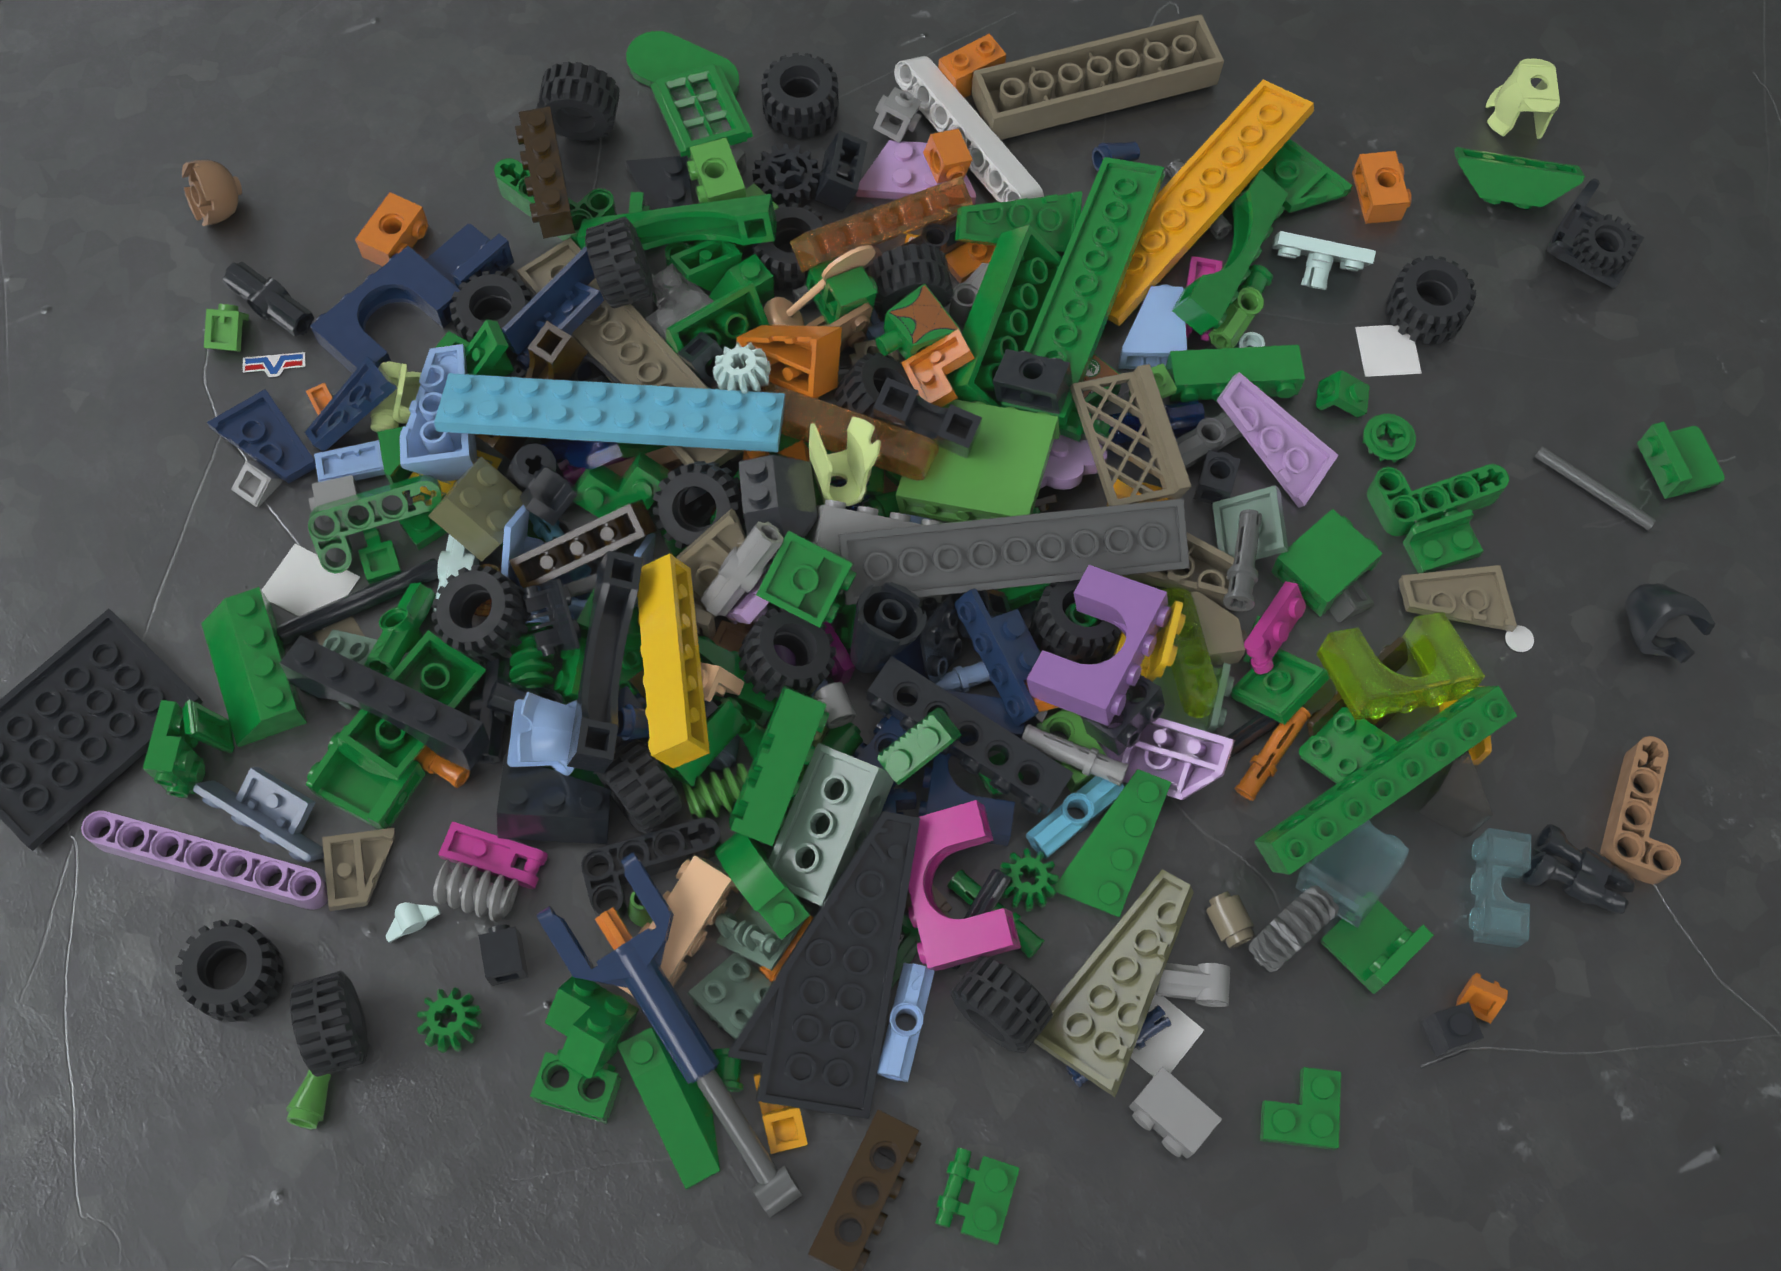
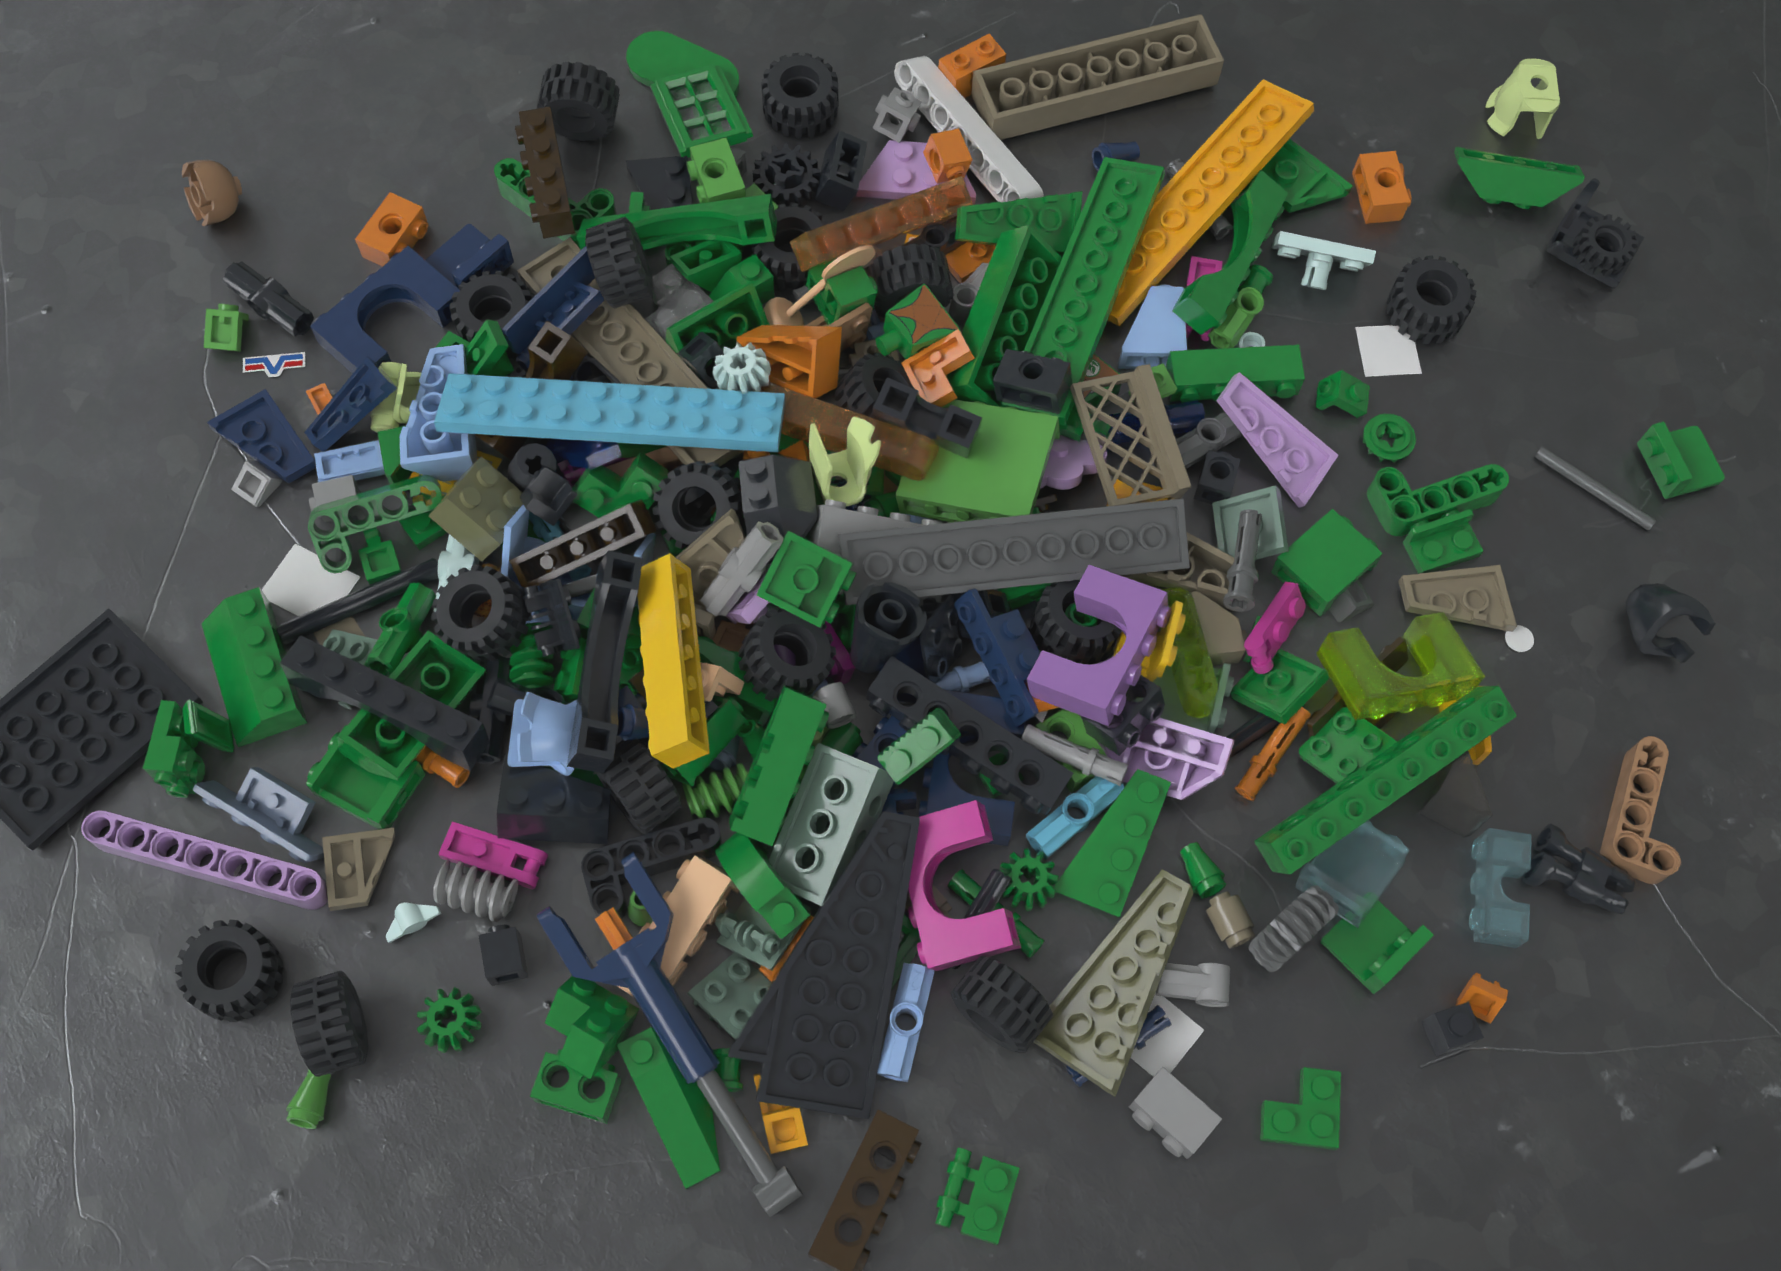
none -> green cone [1180,842,1226,899]

